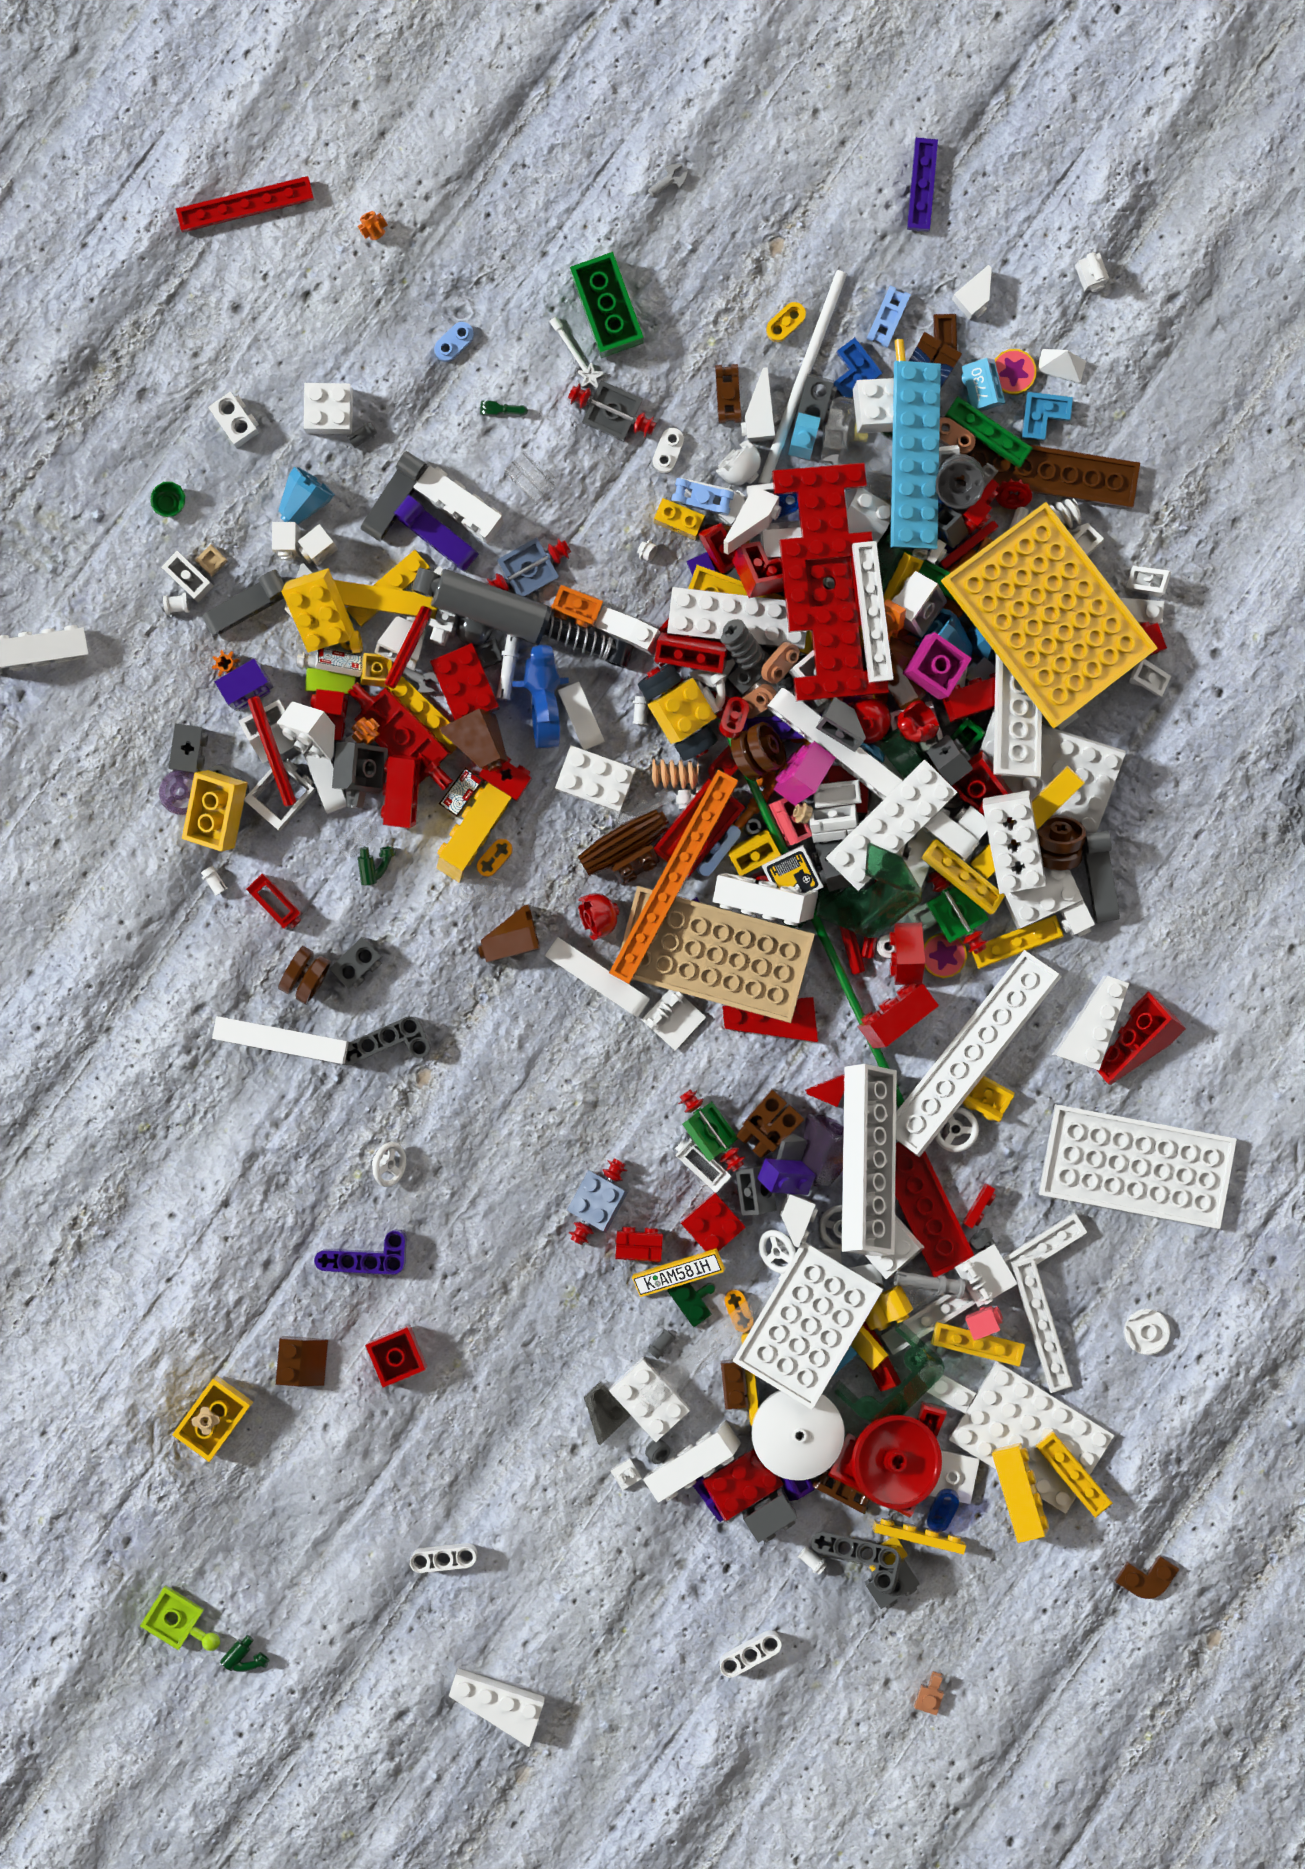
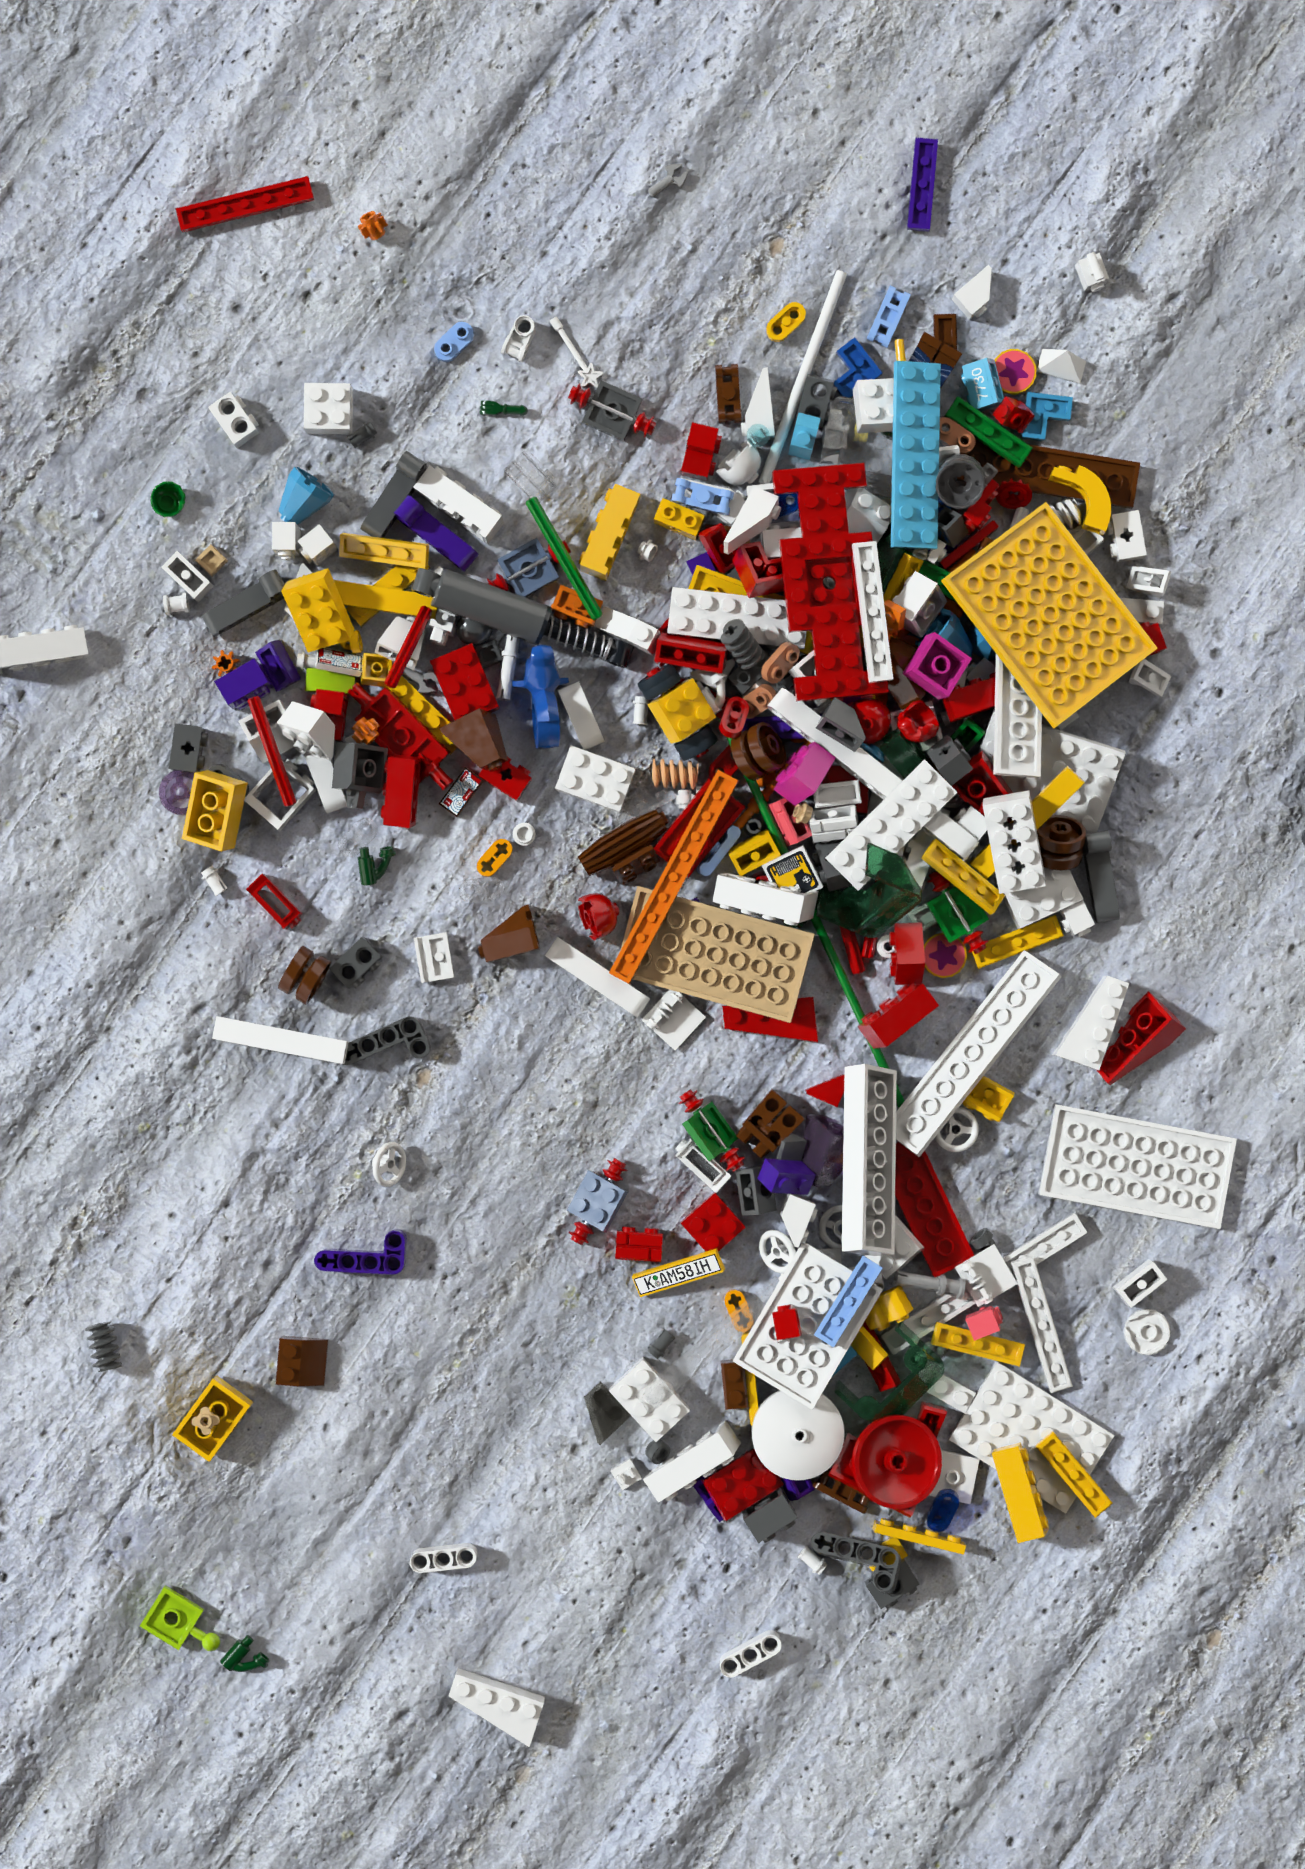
red brick [365,1325,427,1388] -> none
yellow wedge [436,783,511,883] -> none
green brick [570,252,644,359] -> none
white plate [653,428,684,473] -> none
dark green plate [667,1282,715,1328] -> none
nougat plate [914,1671,944,1716] -> none
red plate [962,1183,996,1228] -> none
reddish brown plate [1114,1555,1179,1599] -> none
none -> dark grey piece [85,1321,122,1372]
none -> dark purple slope [255,640,301,692]
none -> yellow plate [339,533,429,569]
none -> white plate [414,932,455,983]
none -> white piece [501,315,536,363]
none -> white plate [513,823,536,846]
none -> green axle [526,497,603,620]
none -> yellow wedge [578,484,641,581]
none -> red brick [681,422,722,481]
none -> clear light blue plate [746,424,769,447]
none -> red brick [772,1304,802,1340]
none -> light blue plate [814,1255,883,1348]
none -> red brick [993,396,1035,434]
none -> yellow arch [1049,465,1111,536]
none -> white brick [1107,510,1147,563]
none -> white brick [1113,1259,1167,1308]

